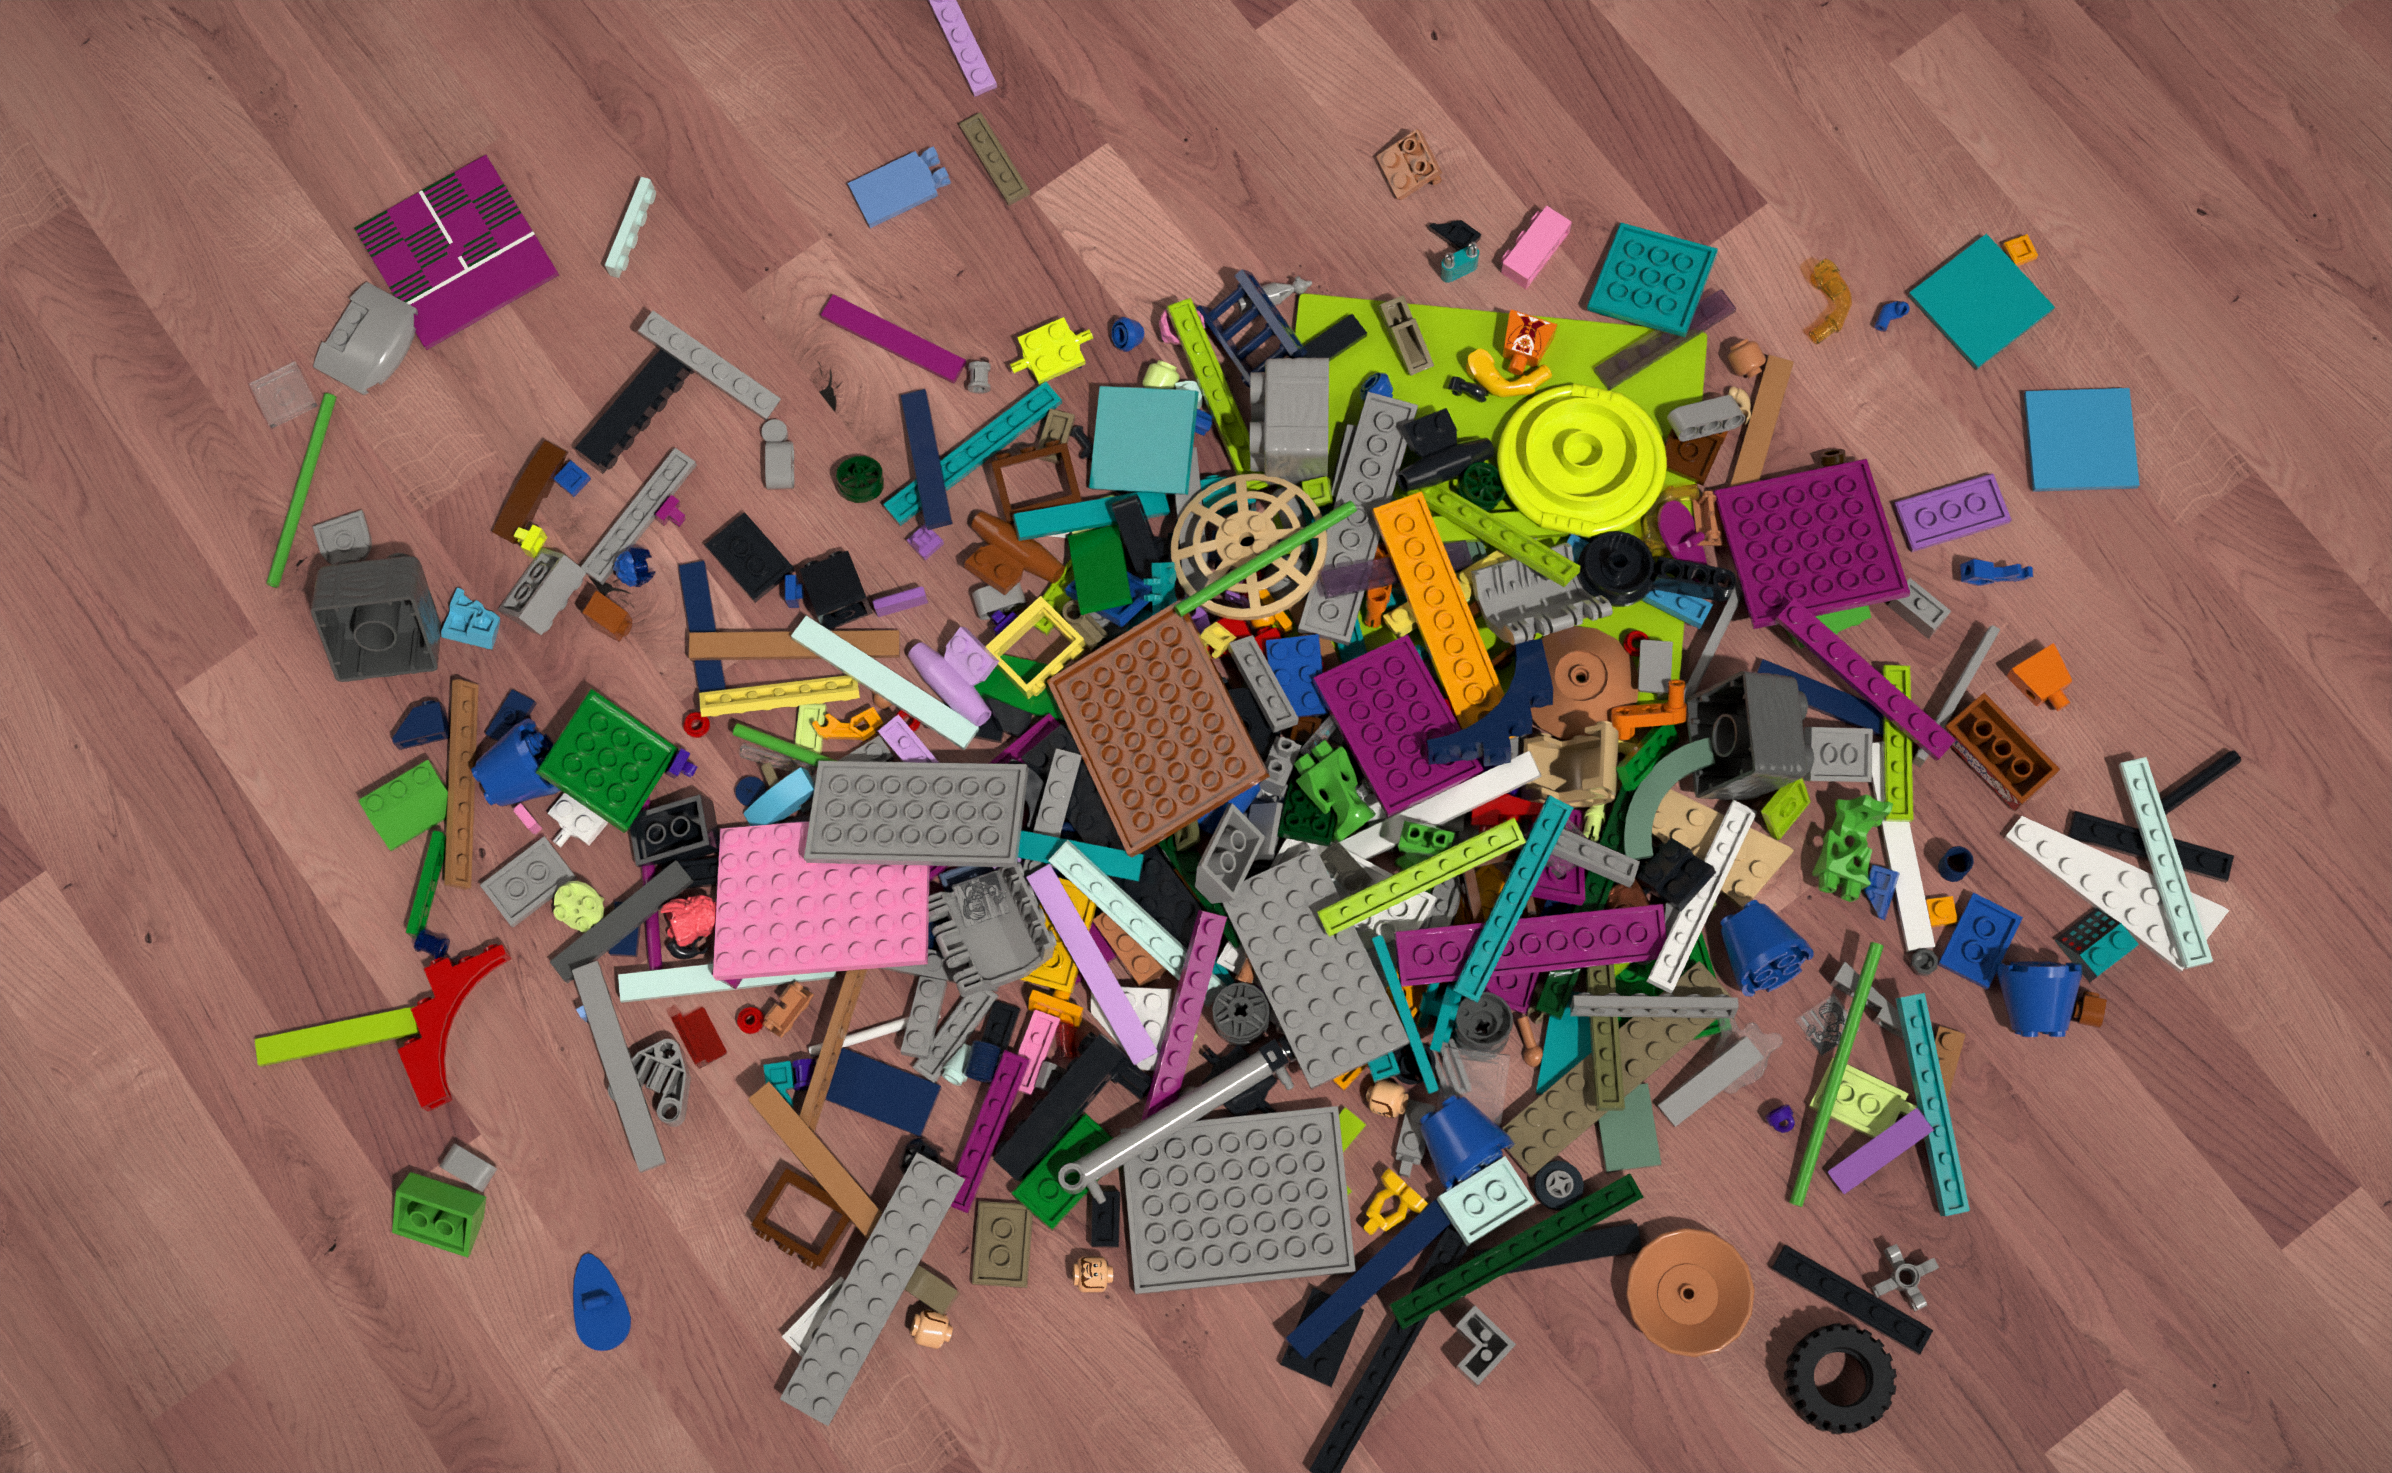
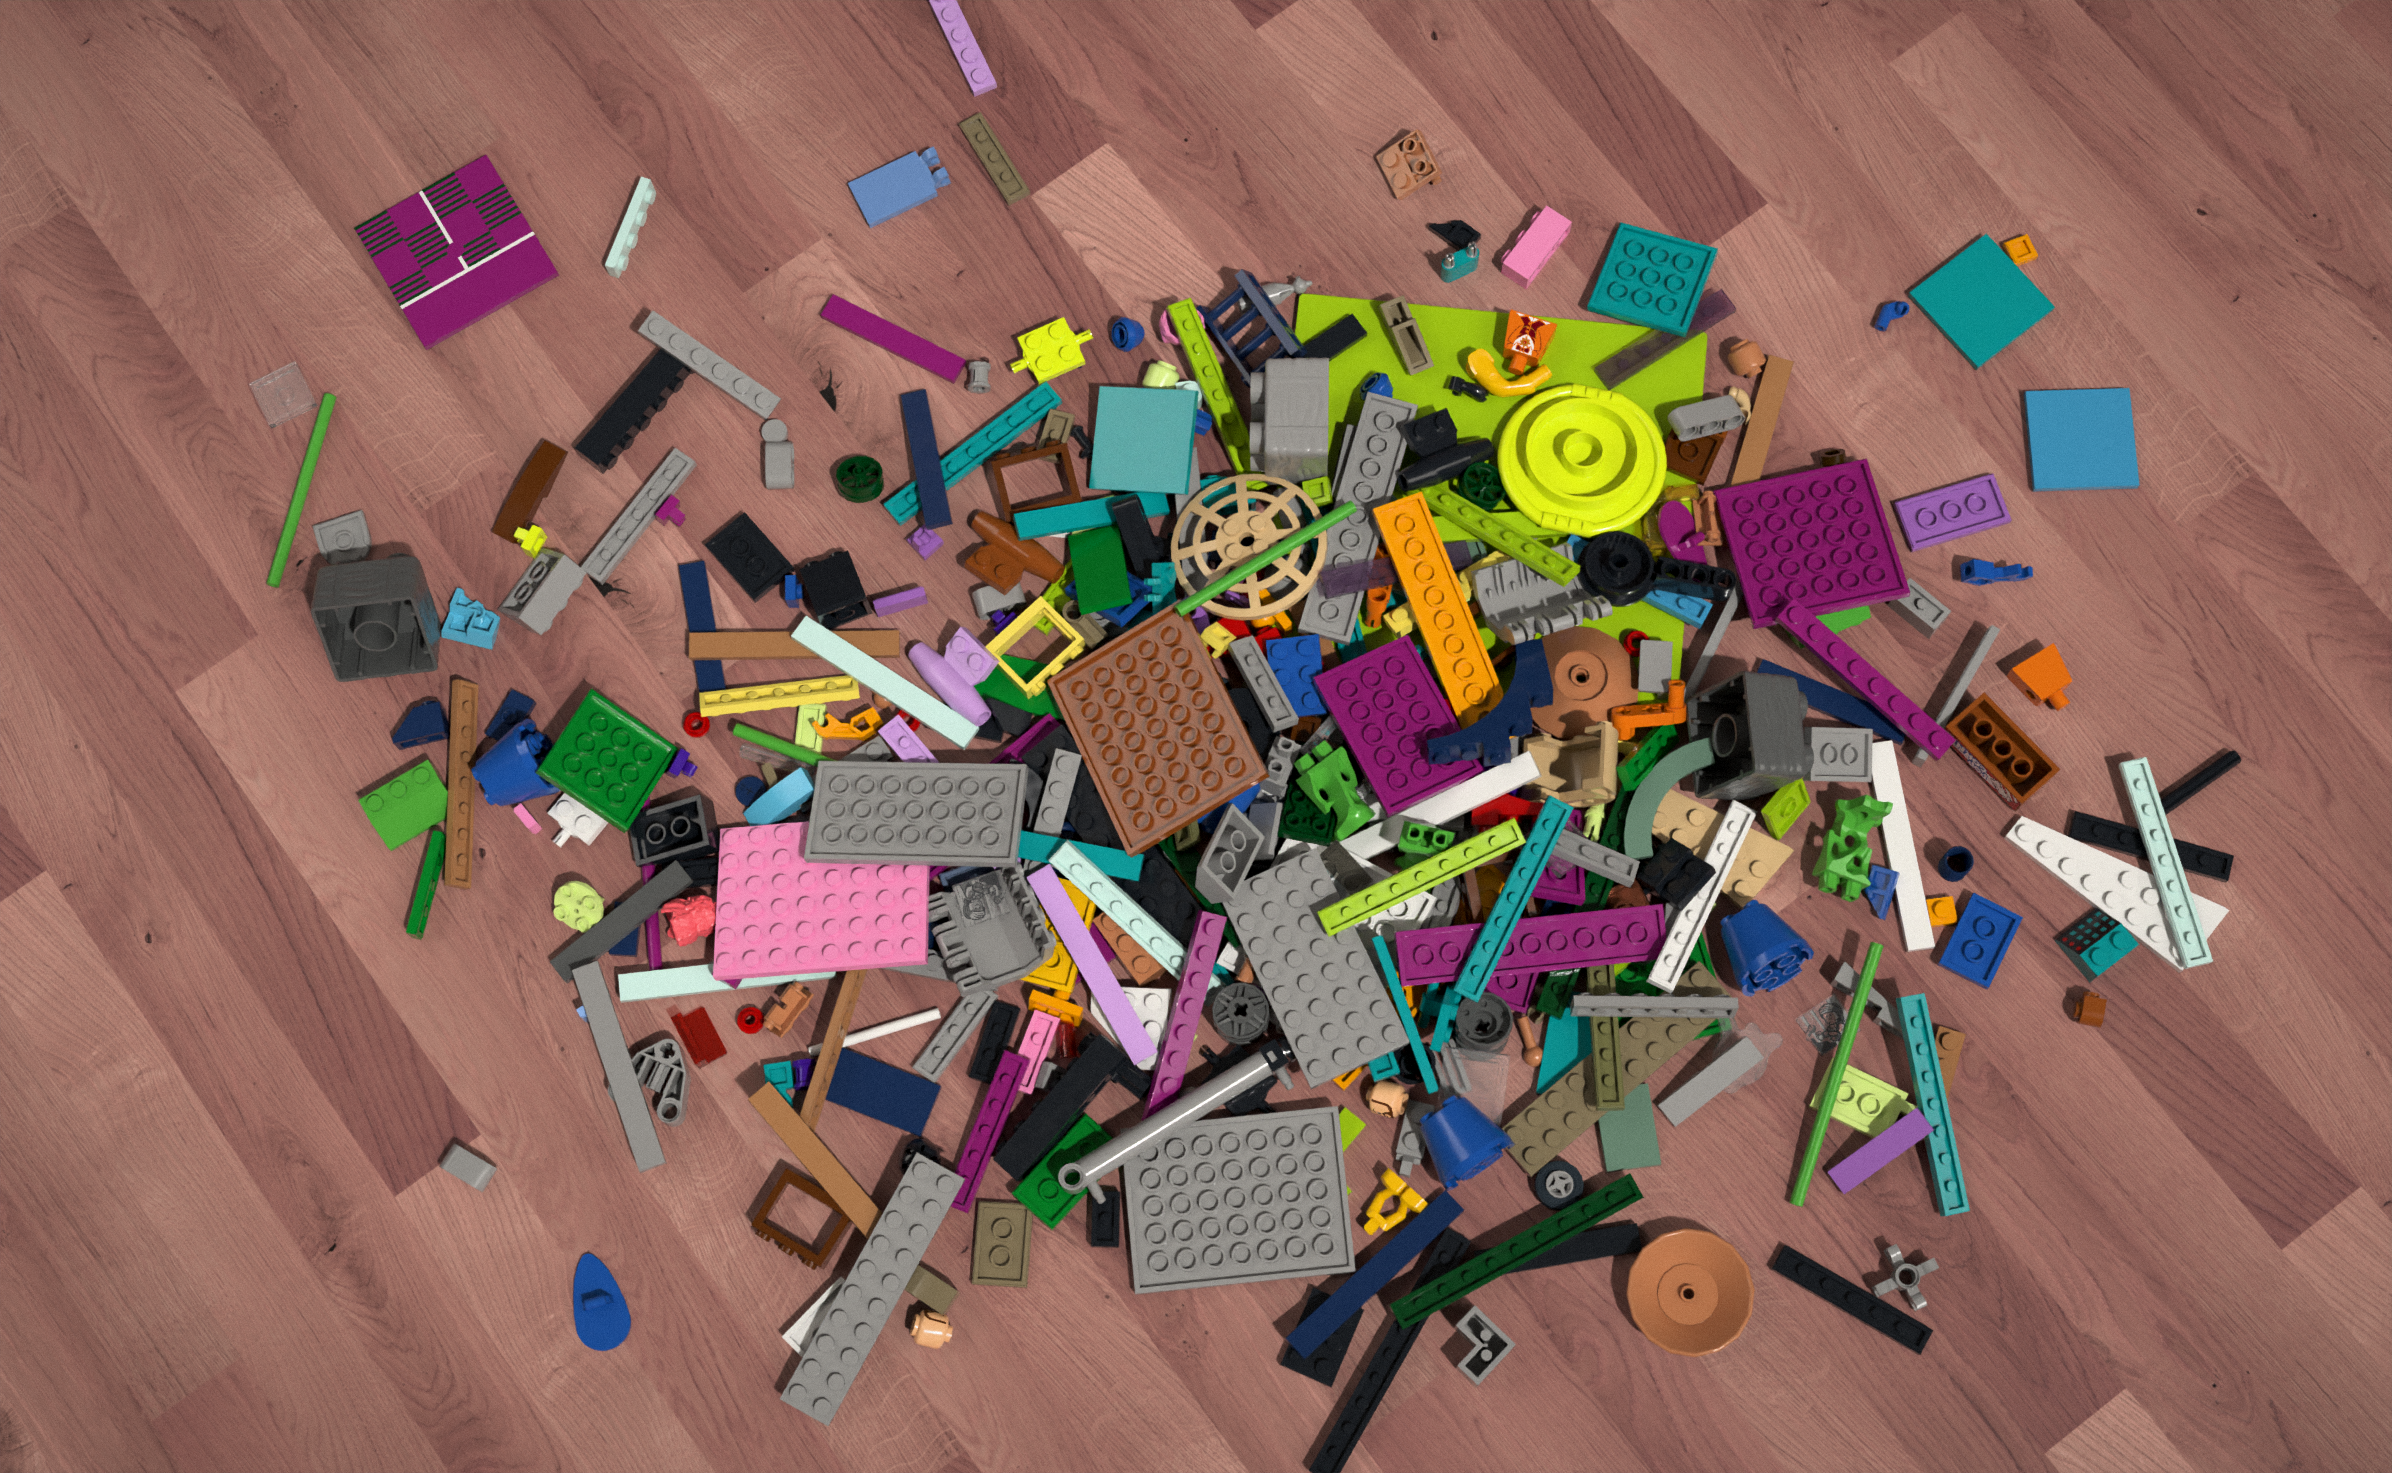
lime tile [254,1006,419,1067] -> none
light grey slope [313,282,418,395] -> none
bright green slope [392,1172,486,1258] -> none
red arch [397,944,512,1112] -> none
clear blue bush [414,929,450,959] -> none
light grey plate [480,836,577,928] -> none
blue plate [553,460,591,497] -> none
dark orange slope [582,591,633,642] -> none
piece [613,547,656,587] -> none
black arm [666,936,710,959] -> none
light grey plate [900,976,947,1060] -> none
light aqua cone [942,1044,972,1086] -> none
dark blue piece [964,1040,1001,1083] -> none
light nougat head [1072,1256,1113,1293] -> none
light aqua plate [1436,1156,1536,1246] -> none
dark purple tile [1765,1104,1795,1133] -> none
black tyre [1784,1323,1897,1434] -> none
clear yellow piece [1809,259,1852,345] -> none
lime tile [1882,665,1913,822] -> none
dark grey tile [1910,948,1938,976] -> none
blue cone [1997,961,2082,1037] -> none

